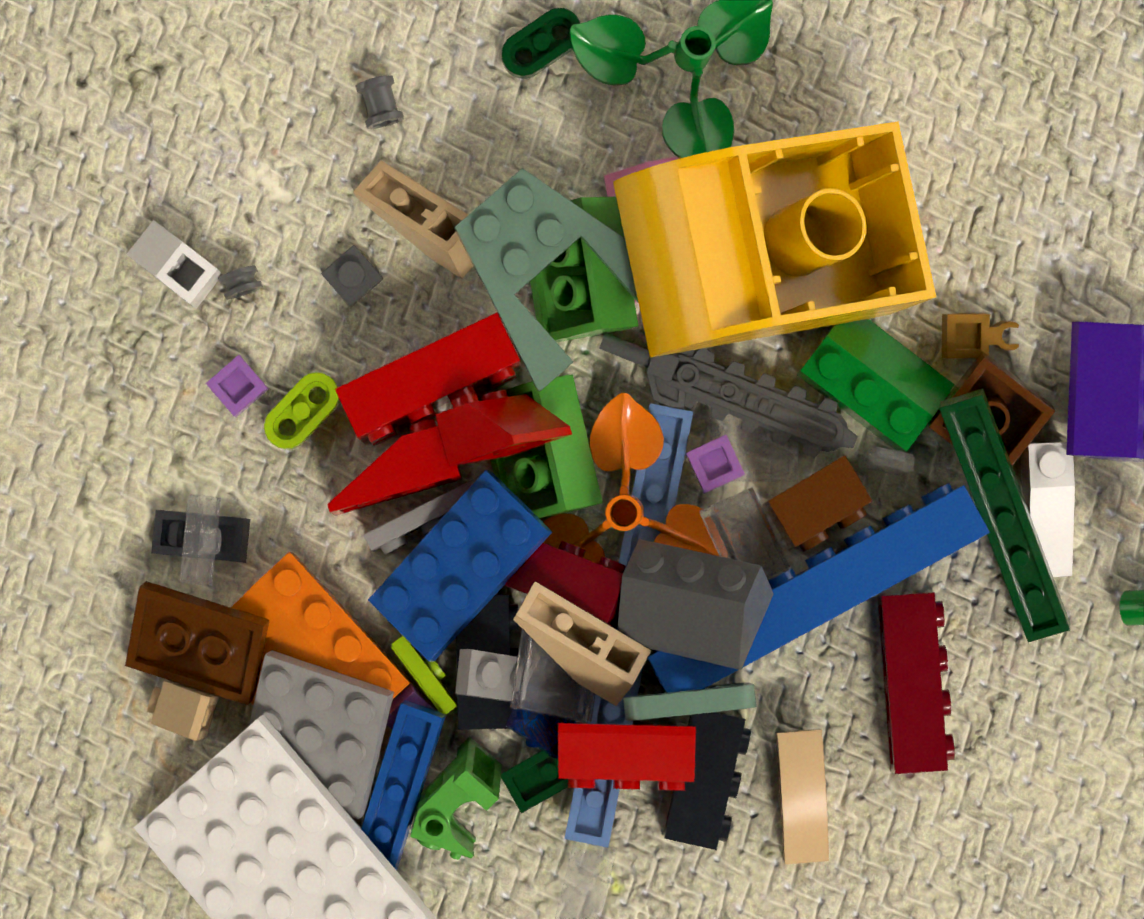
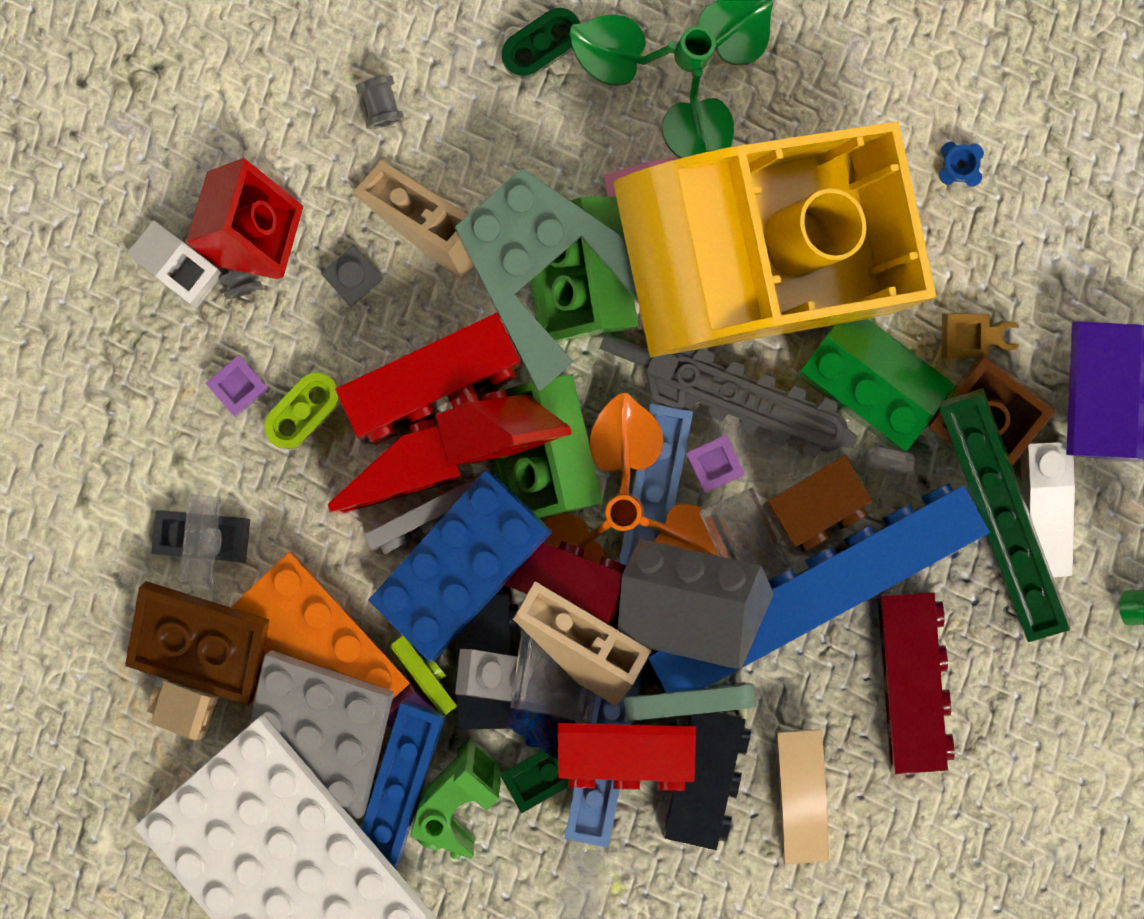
none -> red slope [186,158,304,279]
none -> blue plate [939,142,984,187]

